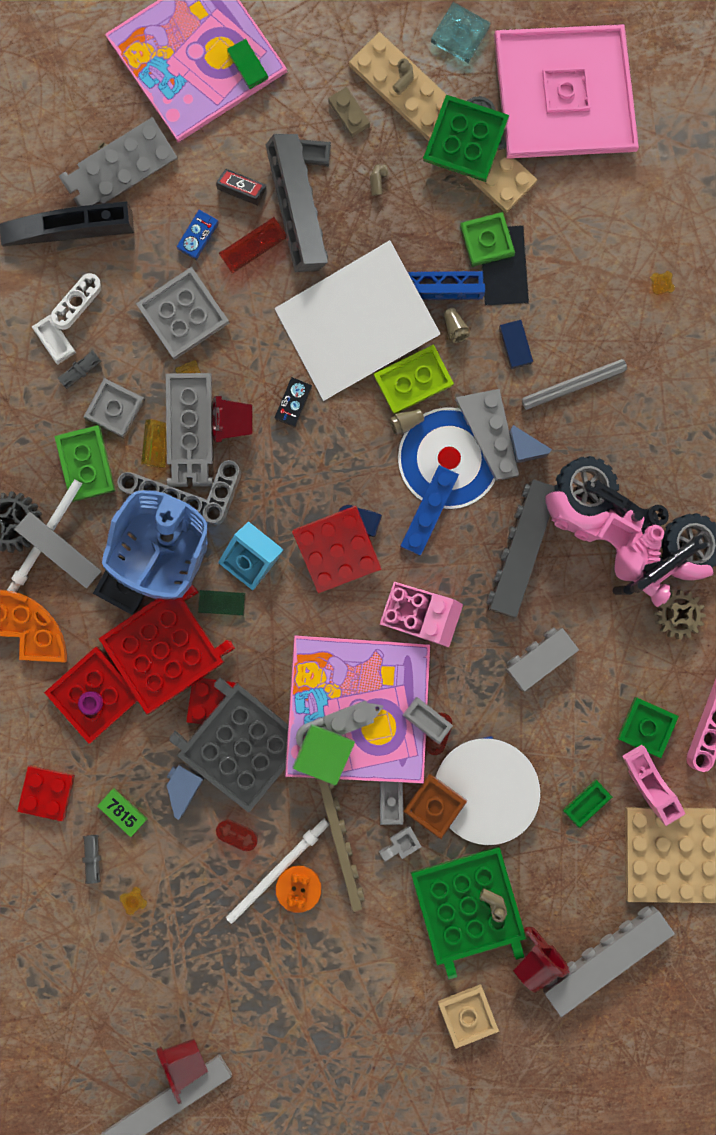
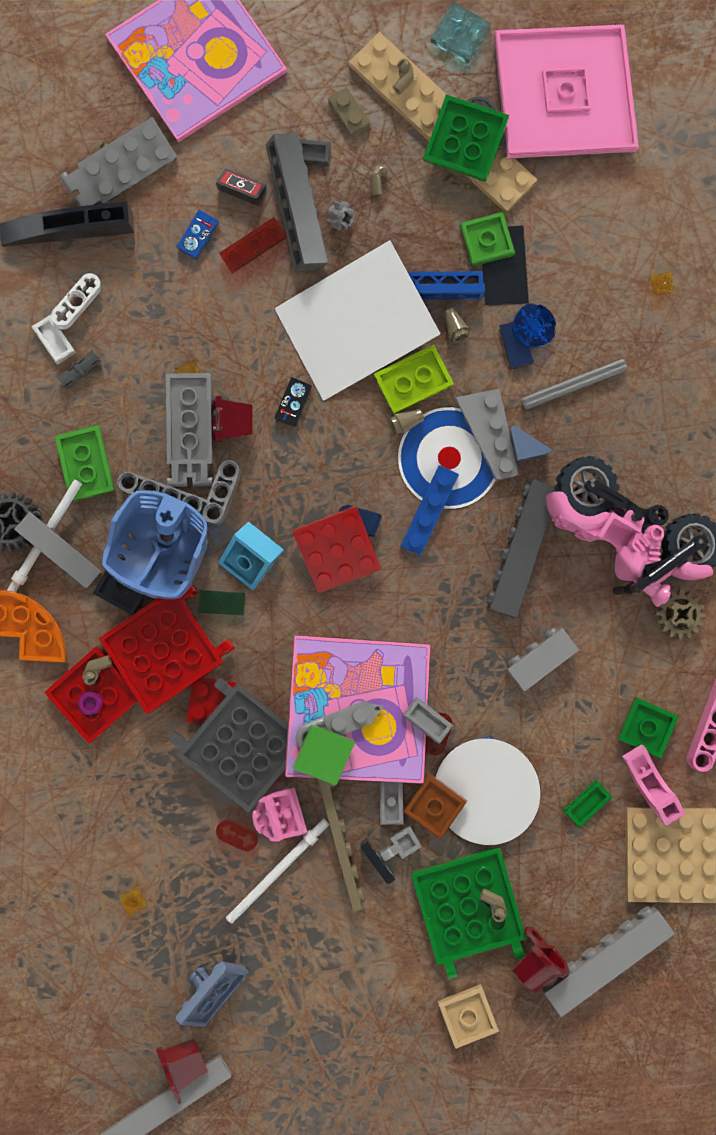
red plate [17,765,75,822] -> none
dark grey pin [82,835,101,884] -> none
light grey tile [84,378,145,439] -> none
bright green tile [97,788,148,837] -> none
light grey plate [136,267,230,360] -> none
clear yellow plate [141,419,167,468] -> none
sand blue slope [167,763,204,820] -> none
green tile [227,39,268,90] -> none
orange plate [276,866,321,913] -> none
bright pink slope [380,582,463,647] -> none
none -> dark tan arm [82,655,112,685]
none -> sand blue plate [175,961,250,1027]
none -> bright pink slope [252,787,307,842]
none -> light grey gear [327,201,355,230]
none -> black tile [360,838,395,884]
none -> clear blue tile [512,303,556,348]

